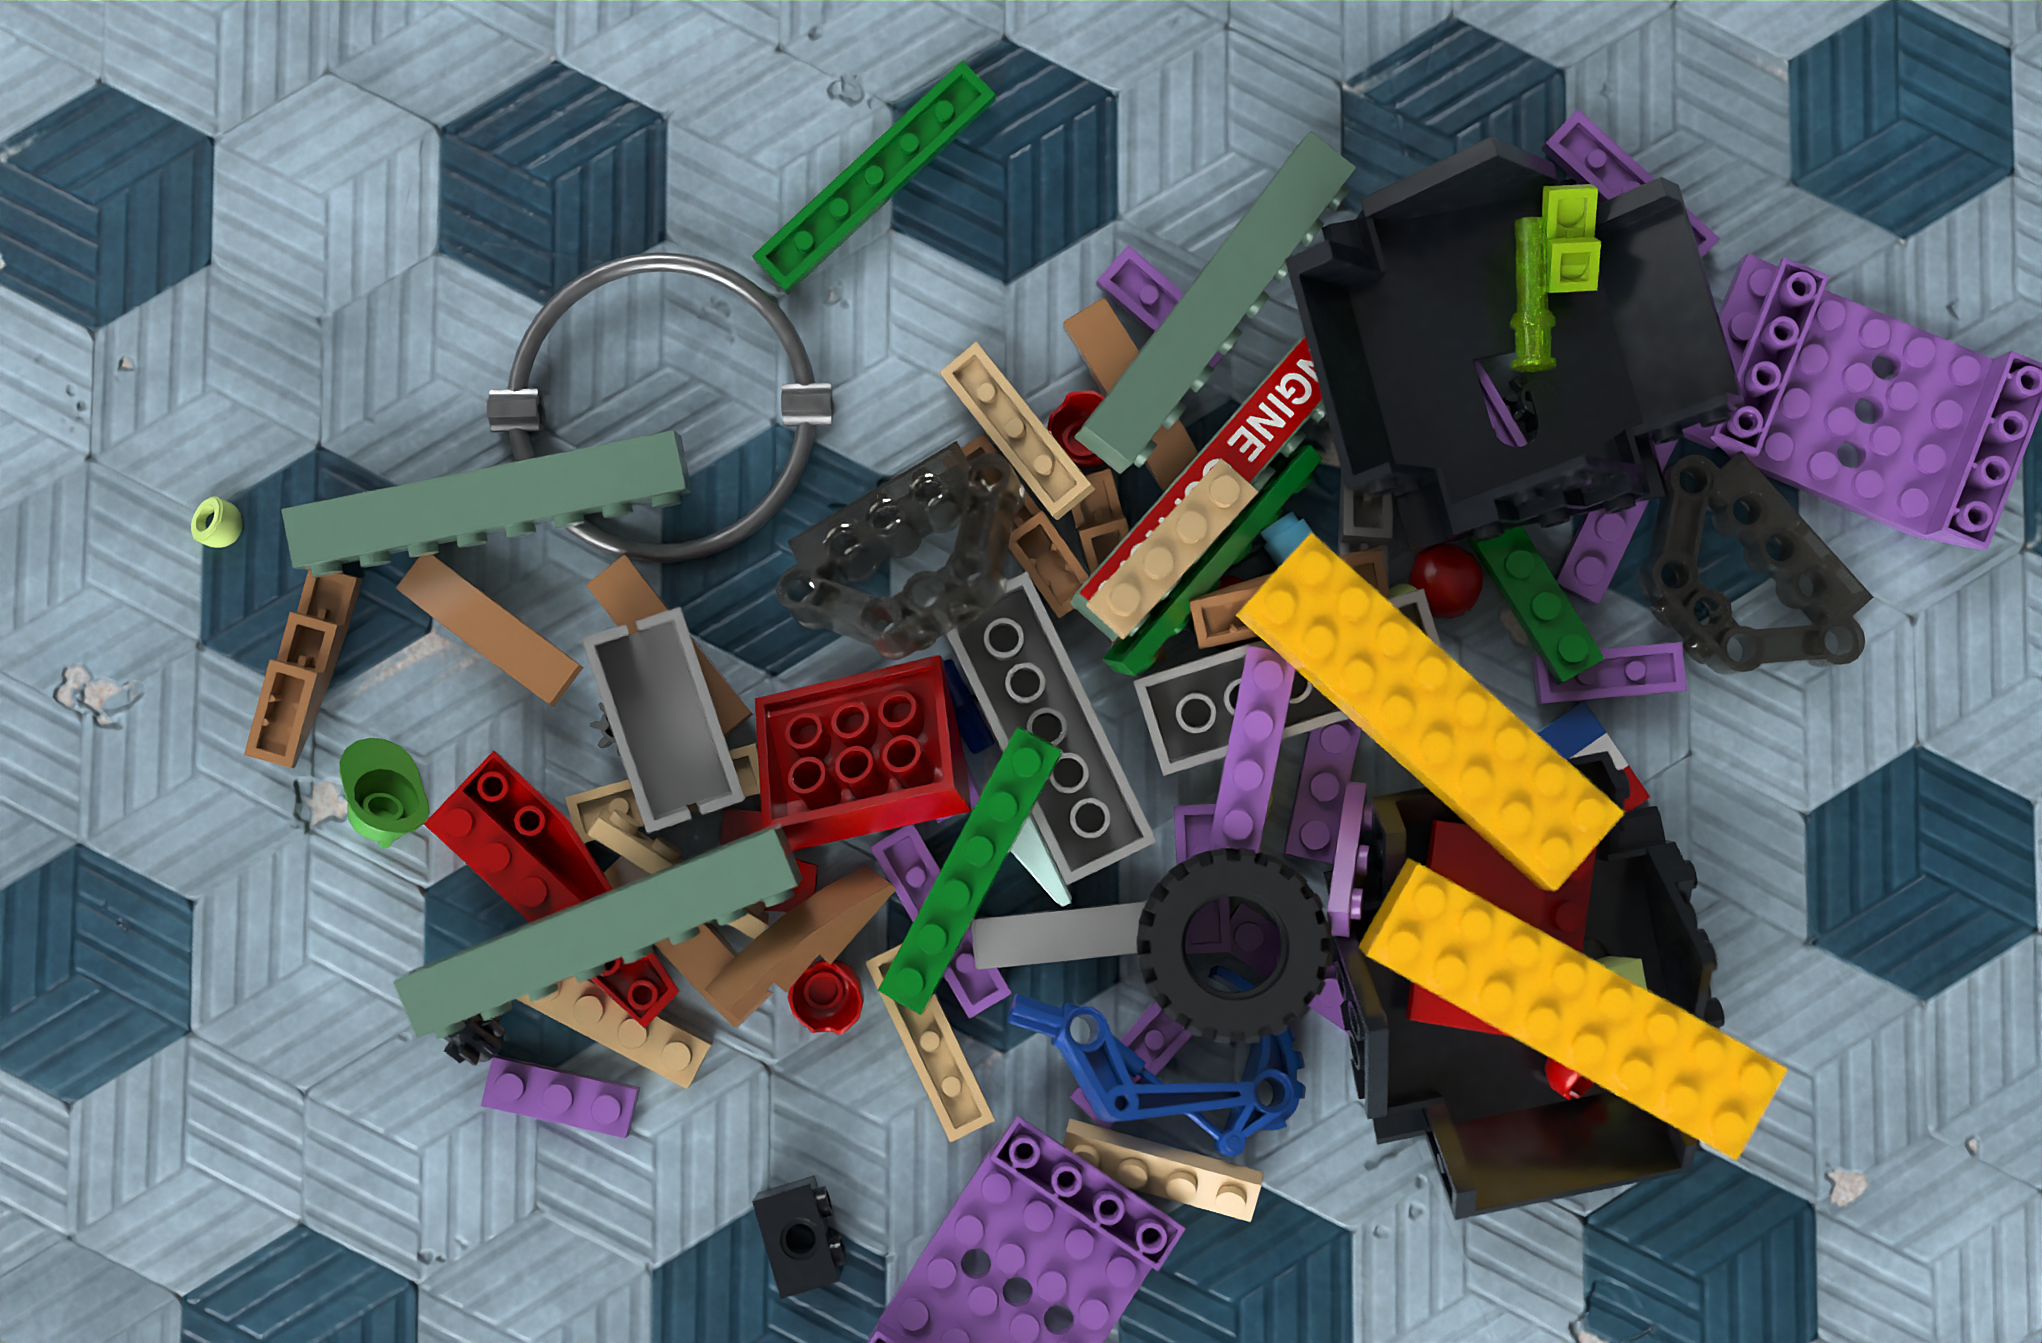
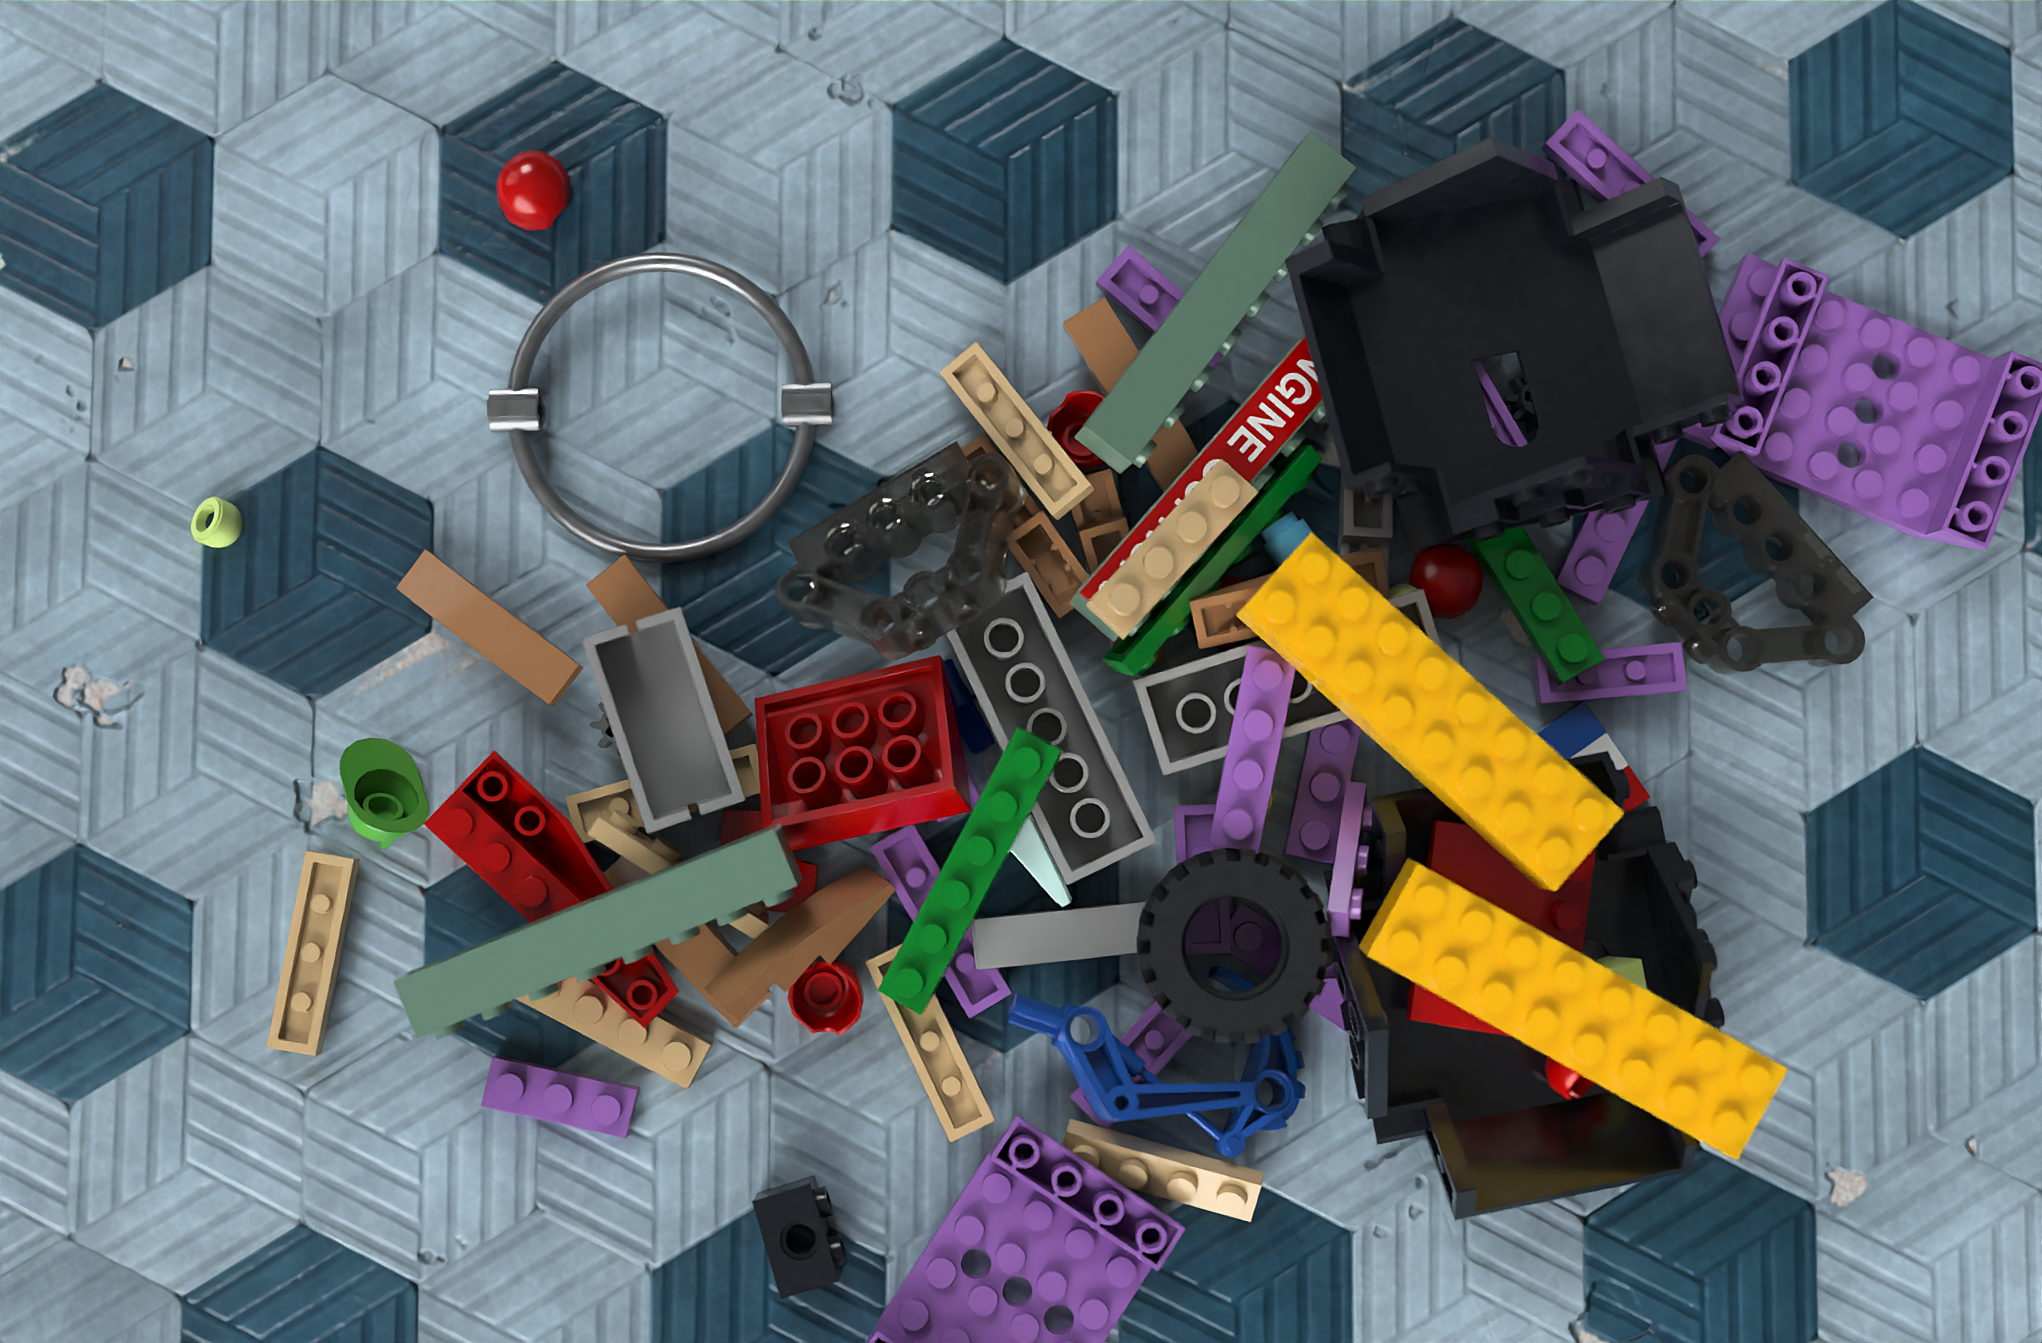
medium nougat slope [244,570,363,768] -> none
sand green brick [281,430,693,577] -> none
black gear [443,1013,506,1066] -> none
green plate [752,60,996,295] -> none
clear neon green pin [1510,217,1557,372] -> none
lime slope [1542,184,1601,293] -> none
none -> tan plate [266,850,360,1056]
none -> red hair [496,150,571,230]

